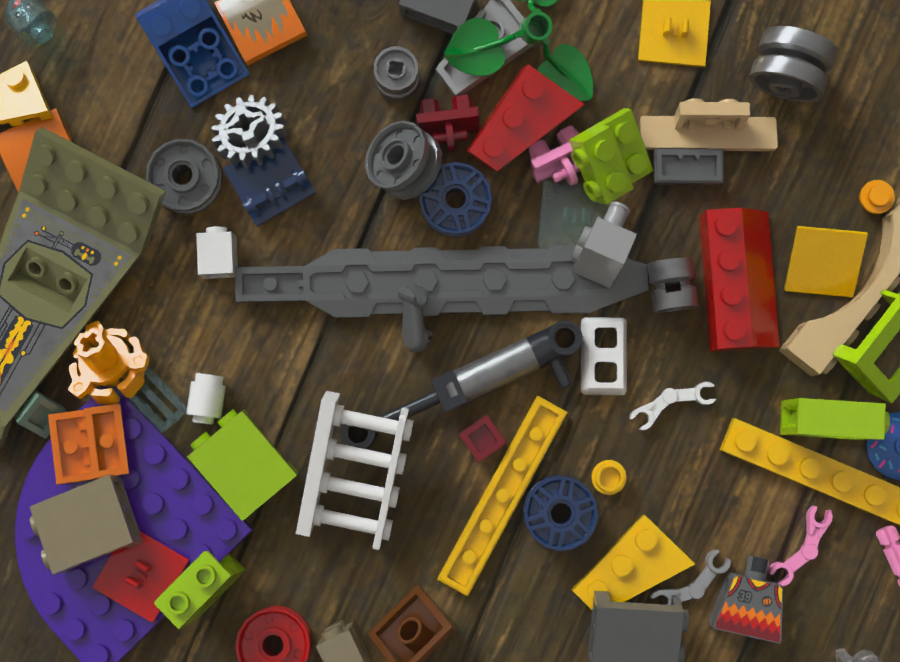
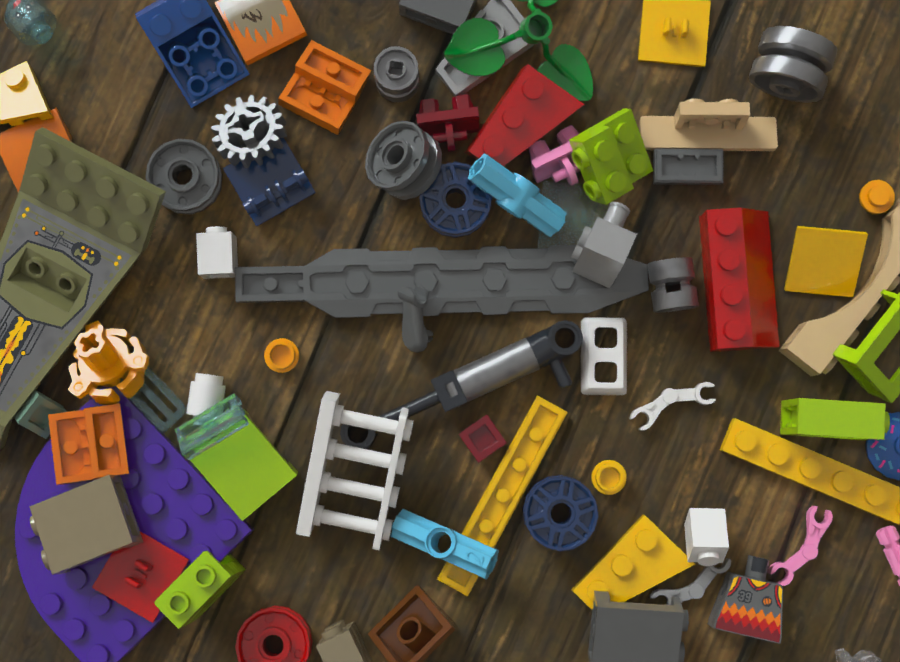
none -> clear light blue tile [175,393,249,460]
none -> light orange plate [264,338,299,373]
none -> orange slope [278,40,371,135]
none -> medium azure piece [391,509,499,579]
none -> medium azure piece [467,154,567,237]
none -> white brick [684,508,729,566]

